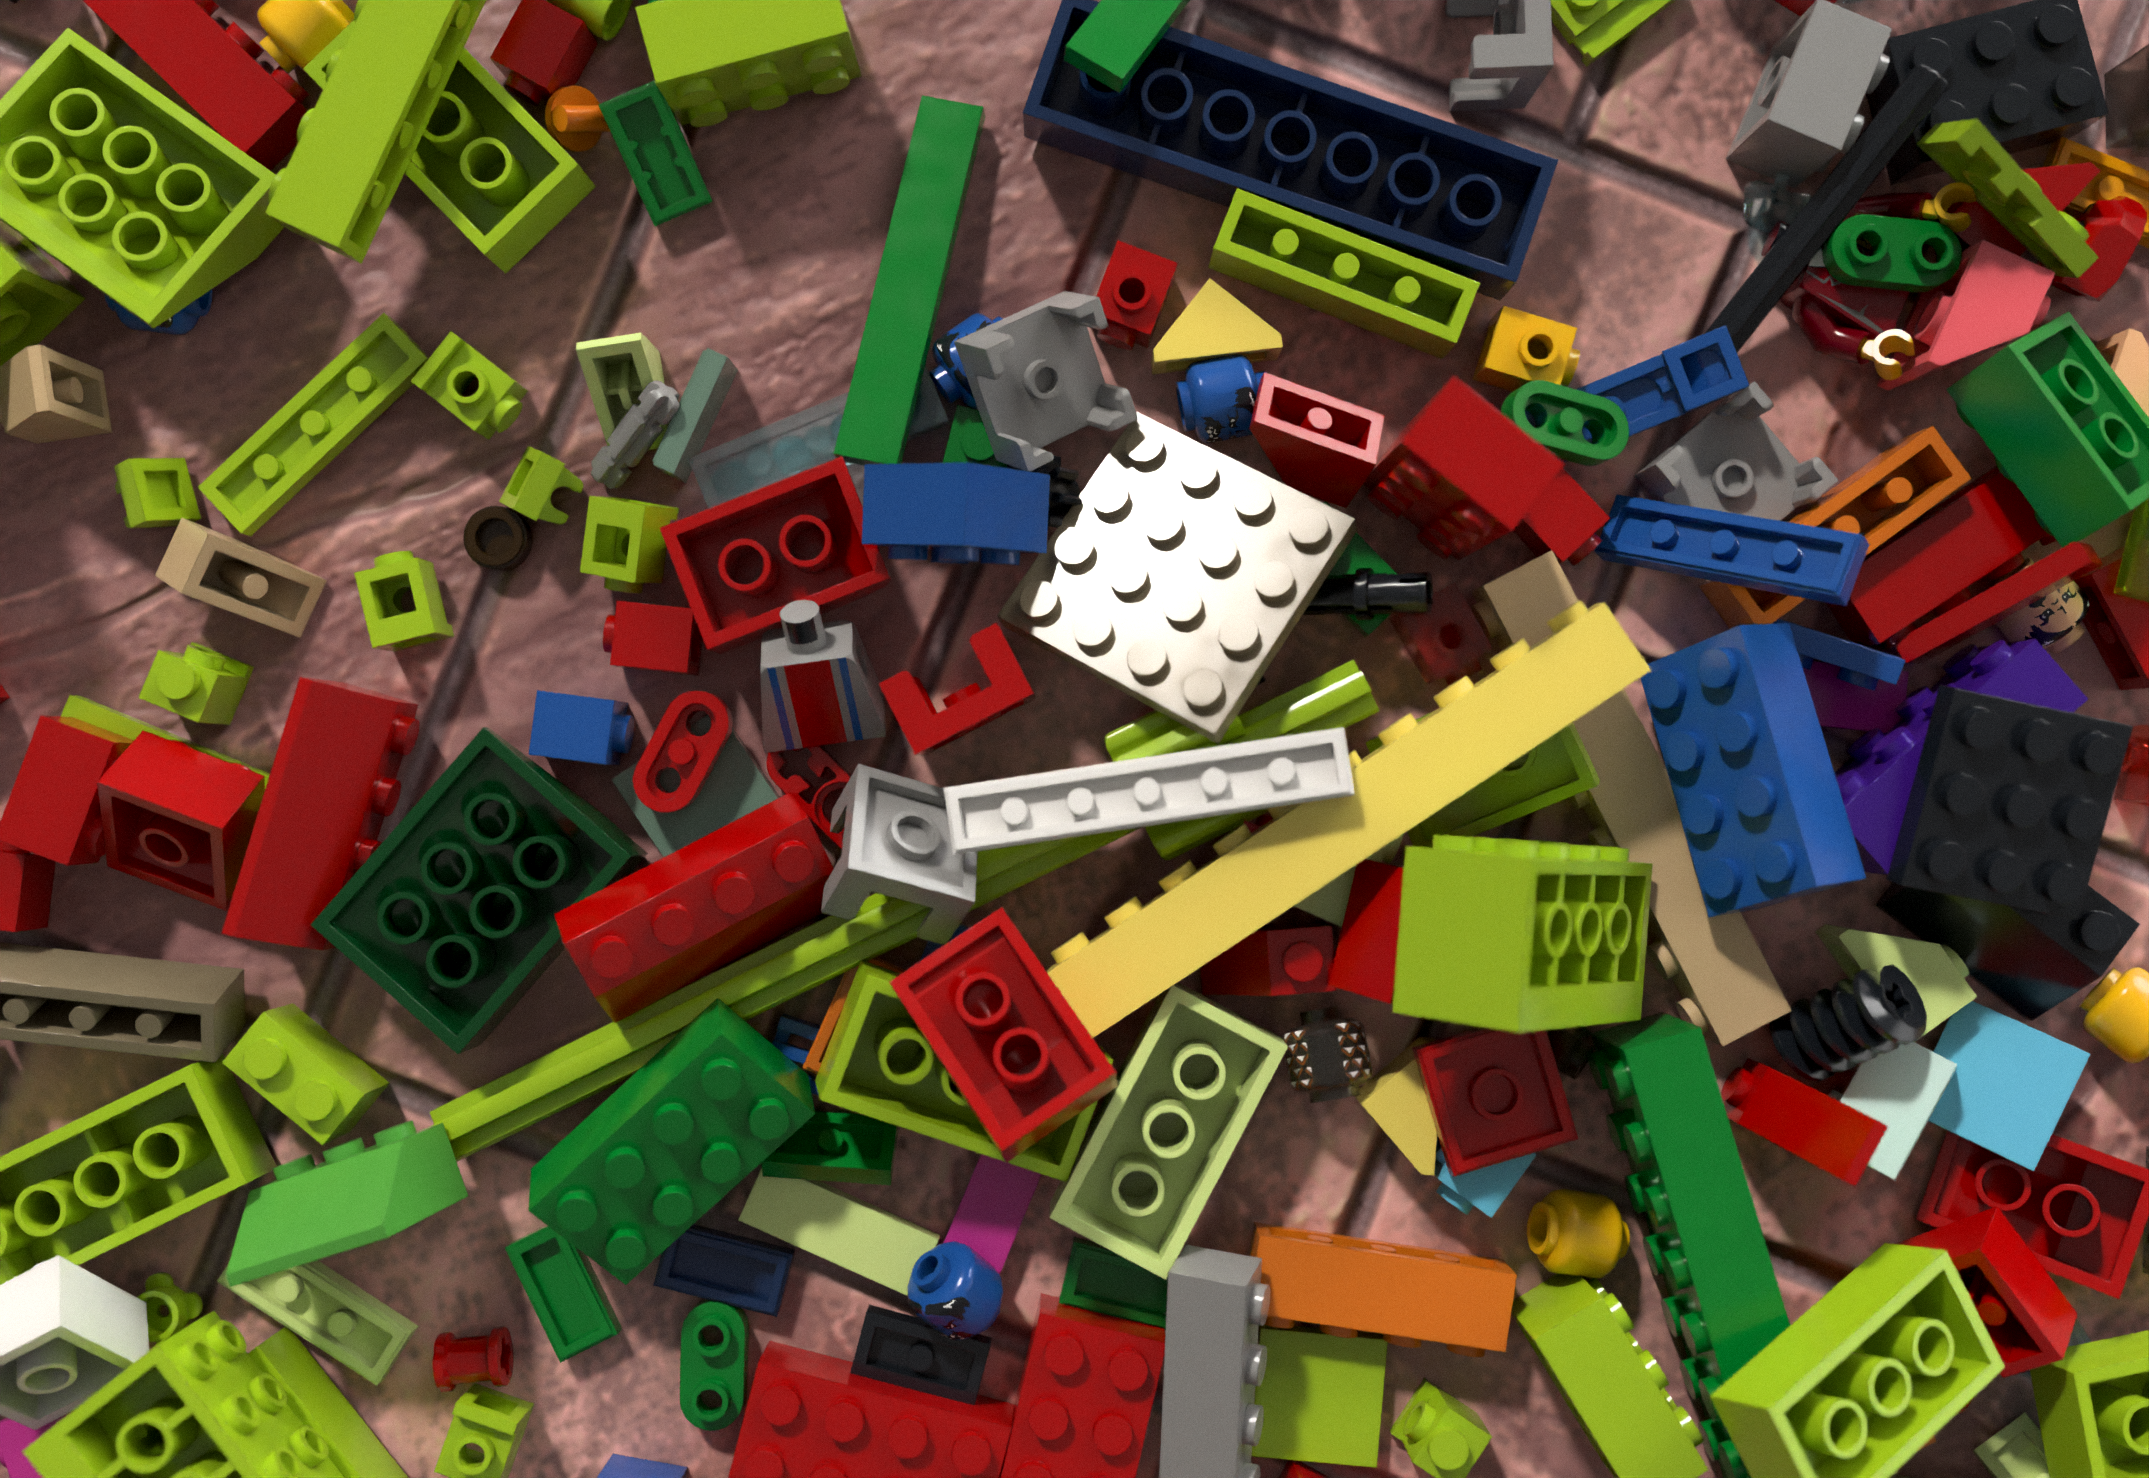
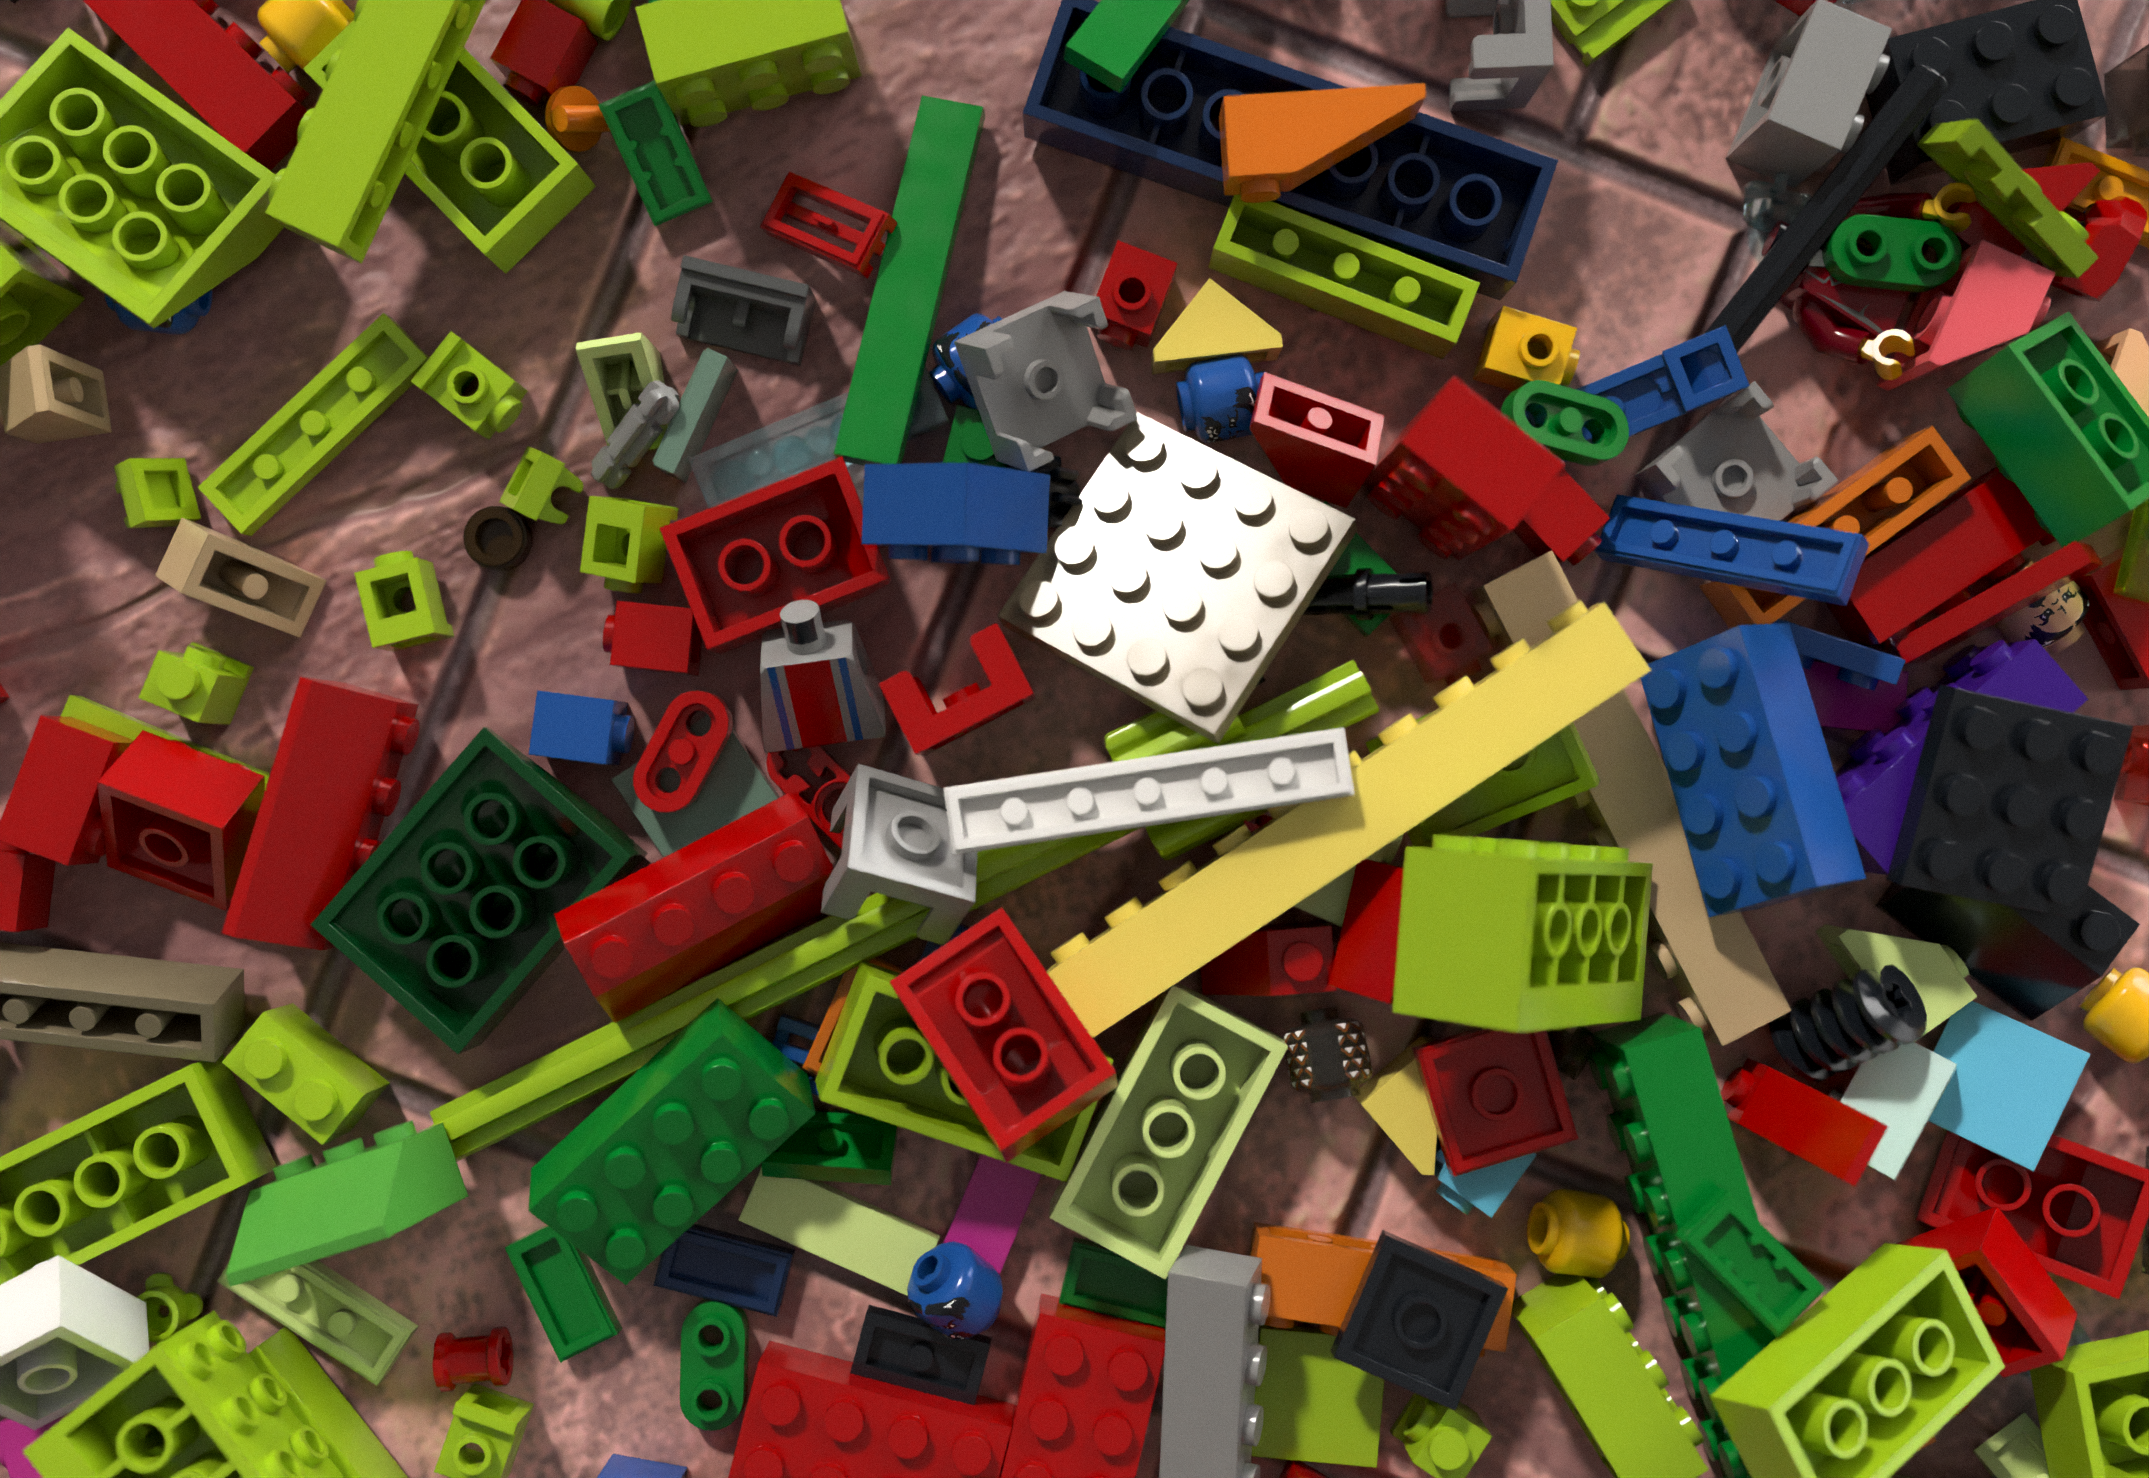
none -> dark grey hinge [671,255,817,366]
none -> red tile [759,171,897,279]
none -> orange slope [1219,83,1426,203]
none -> black plate [1331,1230,1508,1411]
none -> green plate [1674,1187,1826,1337]

